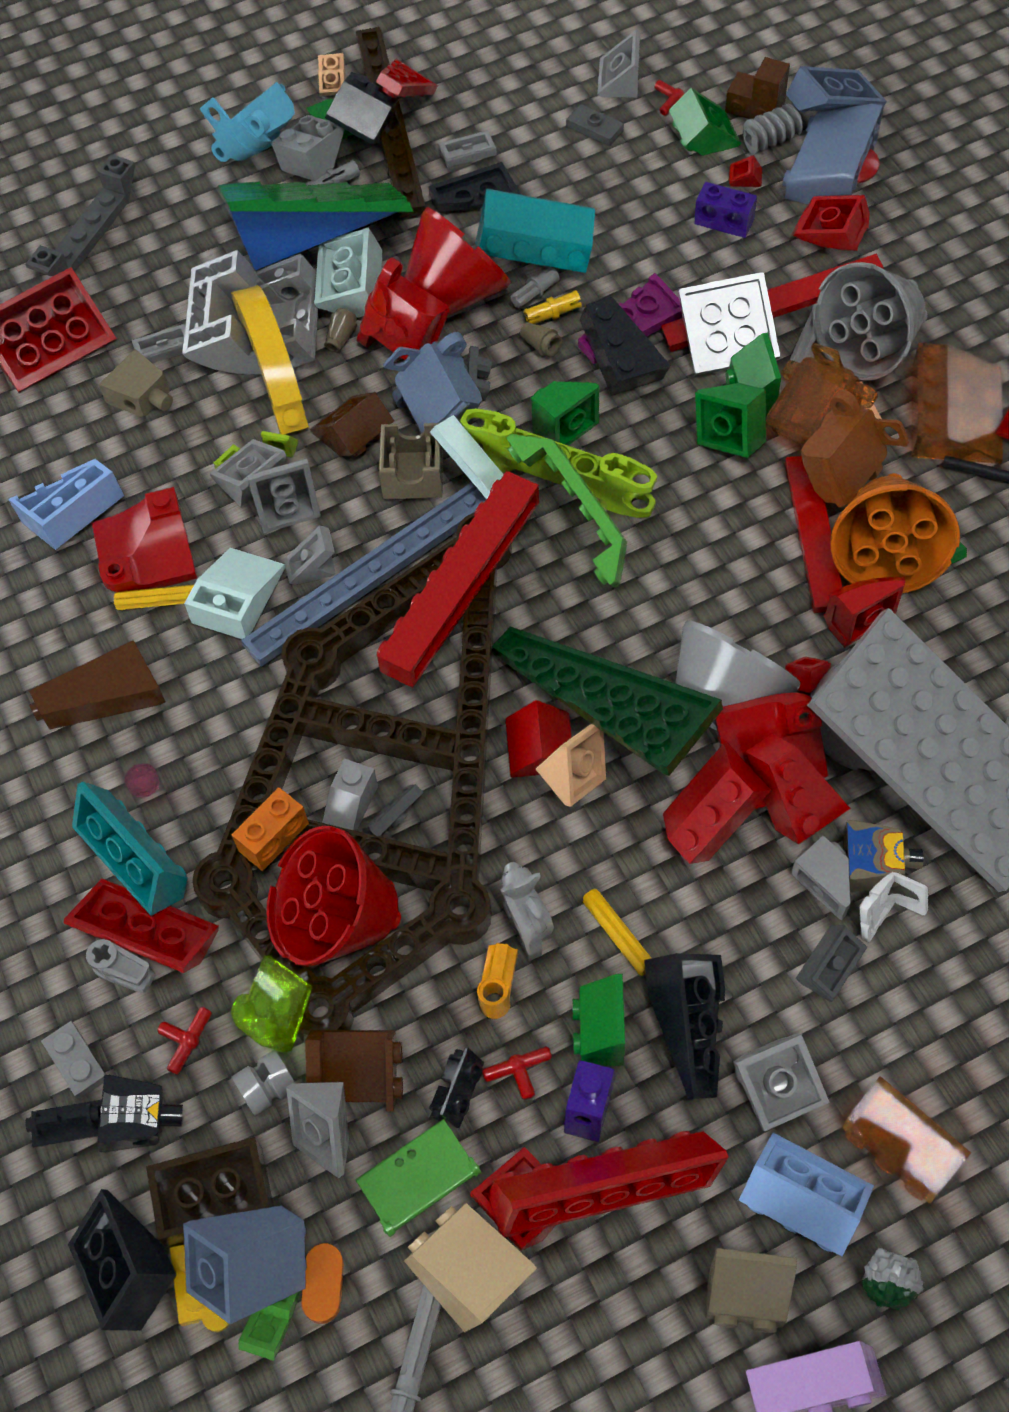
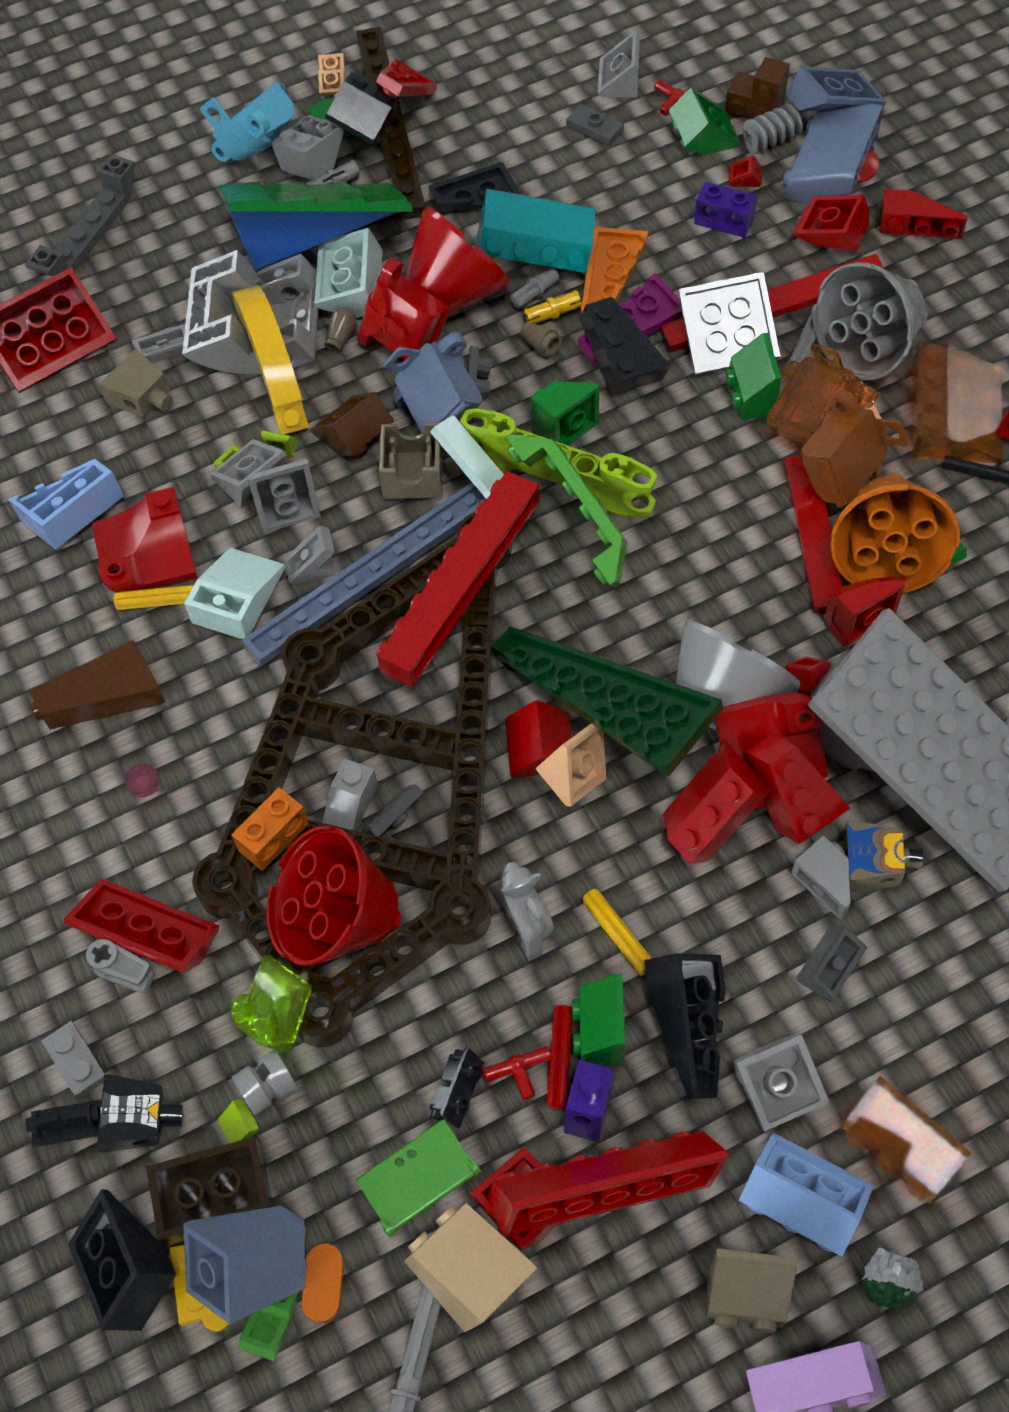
teal slope [72,782,188,916] -> none
red piece [158,1007,212,1075] -> none
light grey slope [286,1082,349,1178] -> none
reddish brown panel [305,1030,403,1111] -> none
light grey tile [438,131,497,168] -> none
light orange piece [477,943,518,1019] -> none
green slope [695,383,766,458] -> none
white piece [859,872,928,942] -> none
none -> lime tile [217,1098,259,1144]
none -> red axle [547,1005,573,1110]
none -> orange wing [581,227,648,315]
none -> red slope [879,189,968,239]

